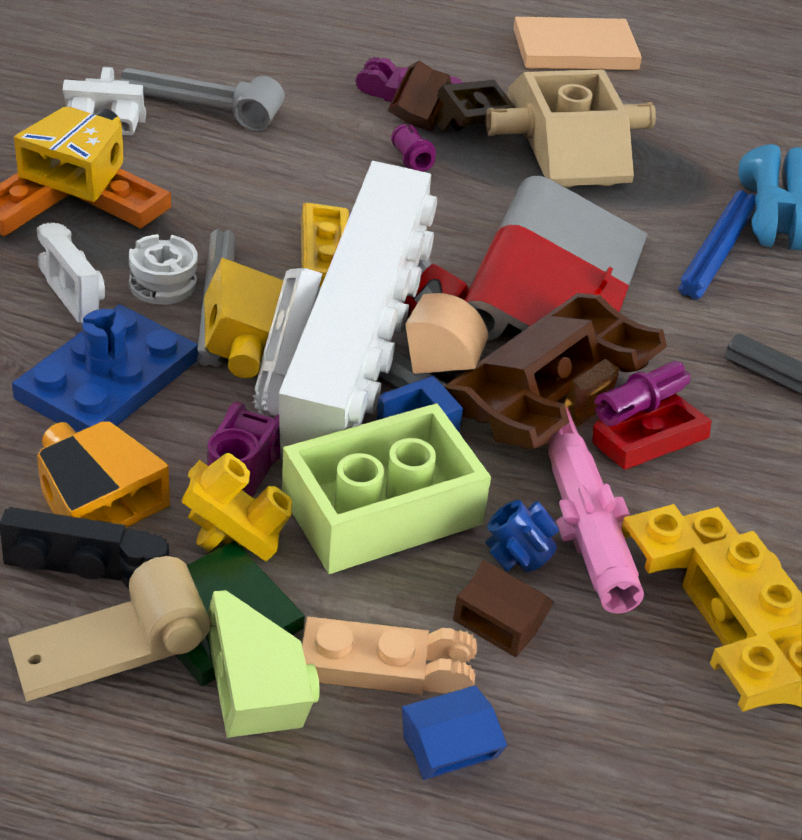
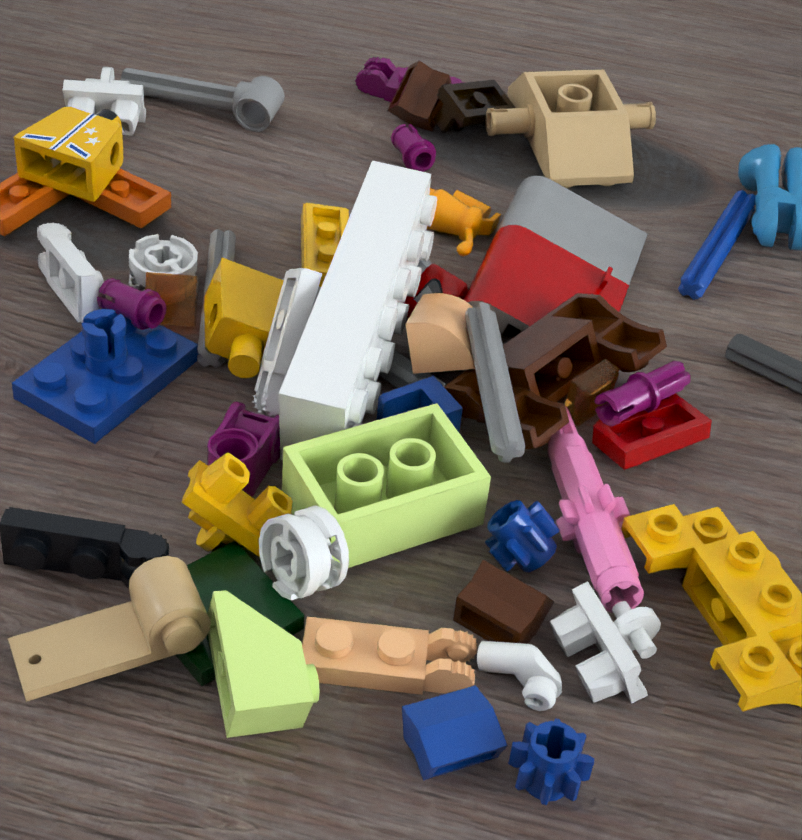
light orange torso [37,421,170,528] -> none
light nougat tile [513,17,642,70] -> none
none -> magenta pin [97,278,166,330]
none -> clear orange tile [145,272,199,326]
none -> white wheel [259,505,349,601]
none -> light orange piece [427,188,501,257]
none -> light grey axle [465,302,525,463]
none -> white arm [477,641,562,711]
none -> blue gear [508,718,595,805]
none -> white hips [549,581,661,704]

